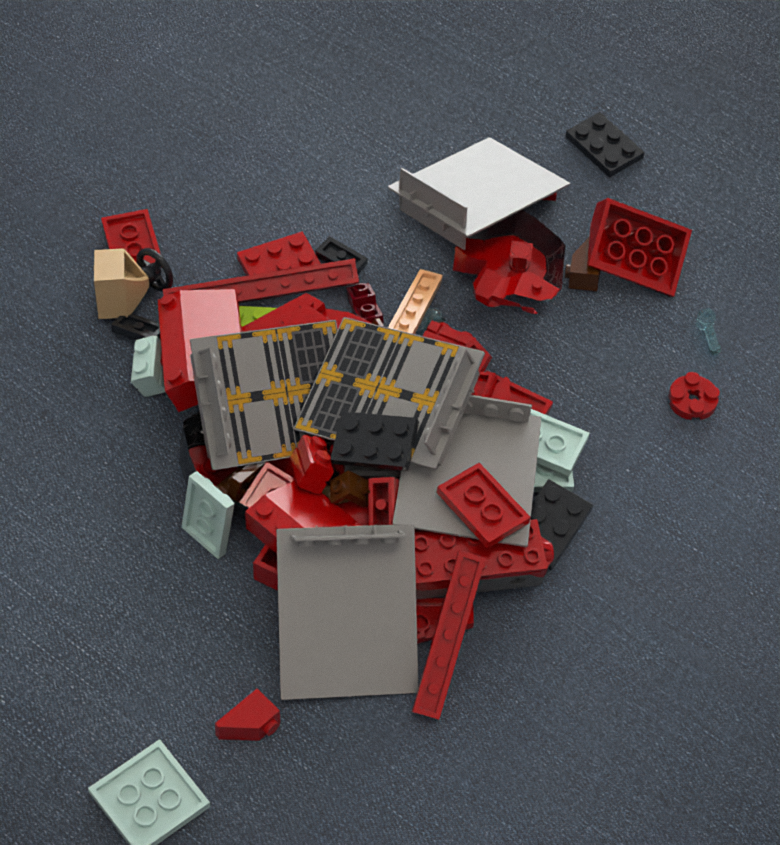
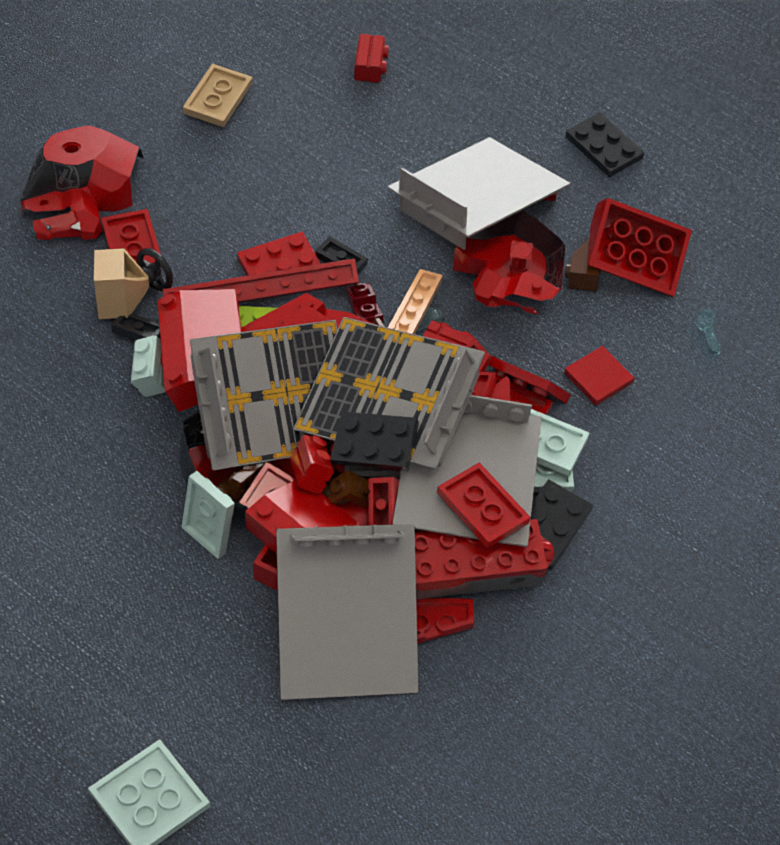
red slope [215,688,280,741] -> none
red plate [412,550,486,720] -> none
red plate [668,372,720,420] -> none
none -> red piece [21,125,144,240]
none -> tan plate [183,64,253,127]
none -> red brick [354,34,389,83]
none -> red wing [488,356,571,404]
none -> red tile [564,346,634,406]

